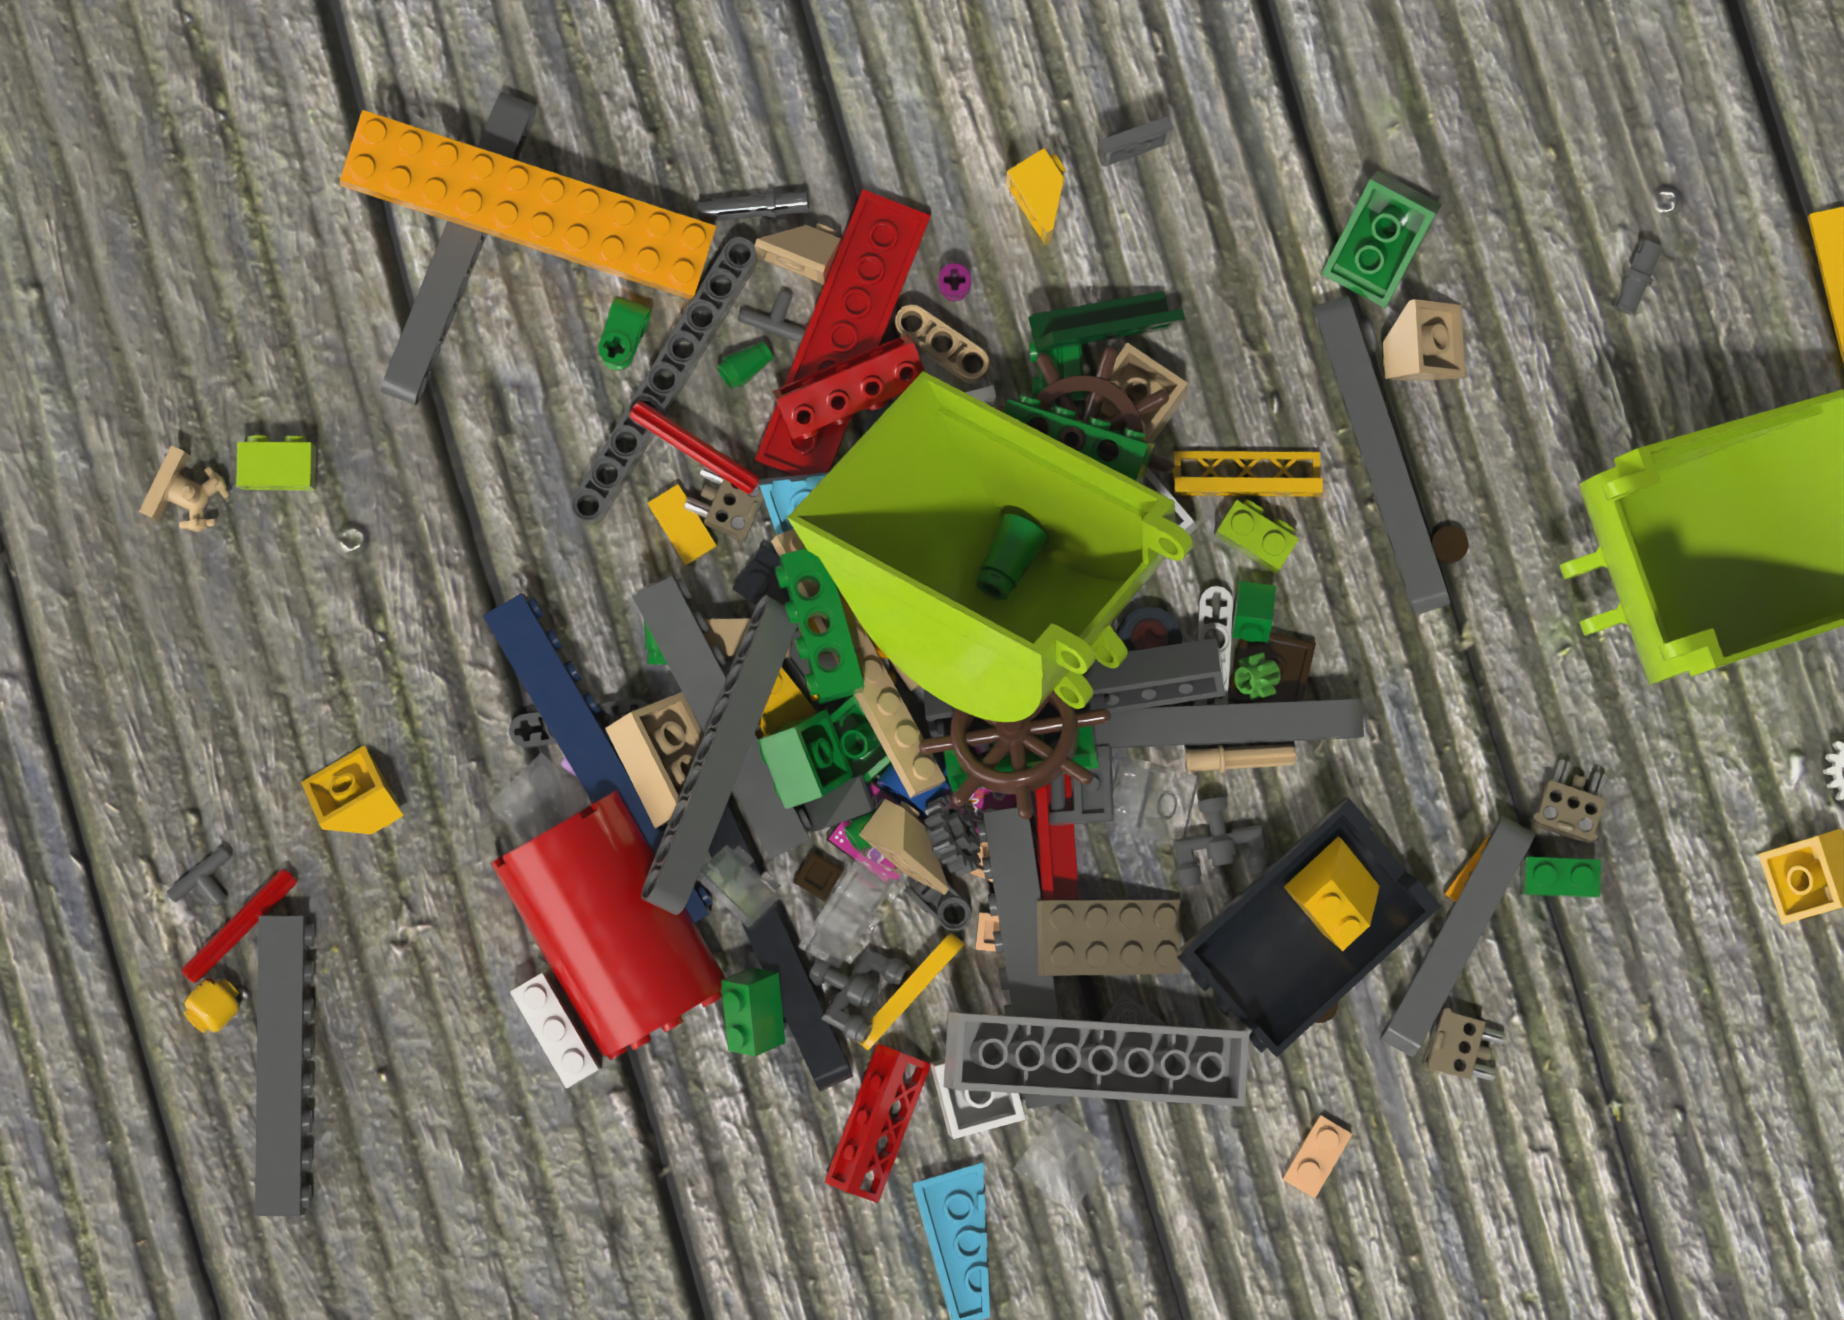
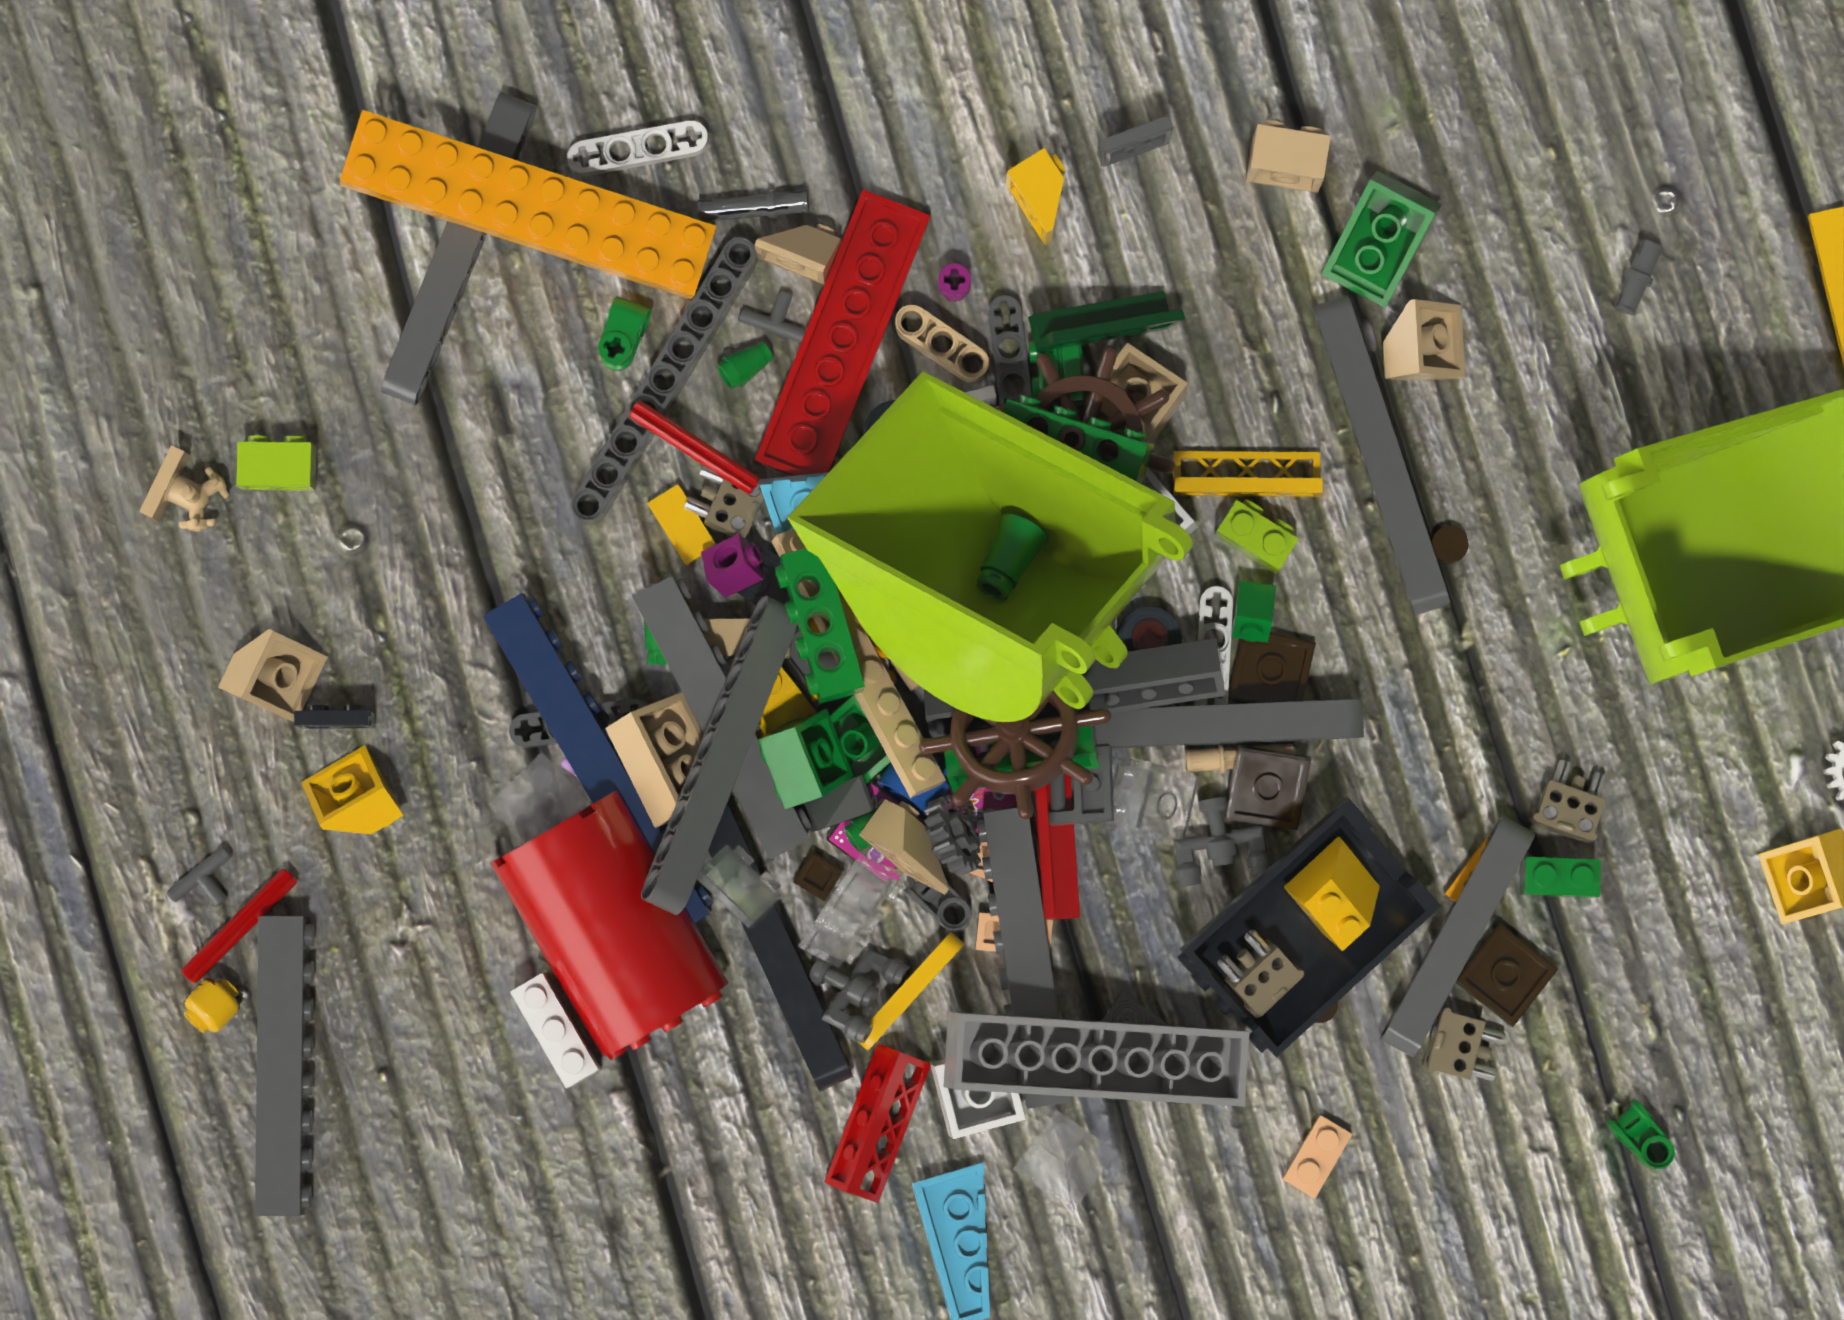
green brick [721,967,785,1057] -> none
red brick [772,334,925,439] -> none
dark tan plate [1037,900,1182,976] -> none
bright green gear [1235,652,1280,701] -> none
none -> tan slope [218,629,328,722]
none -> black plate [294,704,375,729]
none -> white beam [567,121,708,176]
none -> magenta brick [701,533,763,598]
none -> dark grey beam [988,295,1032,406]
none -> dark tan piece [1218,930,1304,1018]
none -> dark brown tile [1224,745,1312,830]
none -> tan brick [1246,121,1331,193]
none -> dark brown tile [1455,923,1558,1027]
none -> green piece [1606,1099,1675,1169]

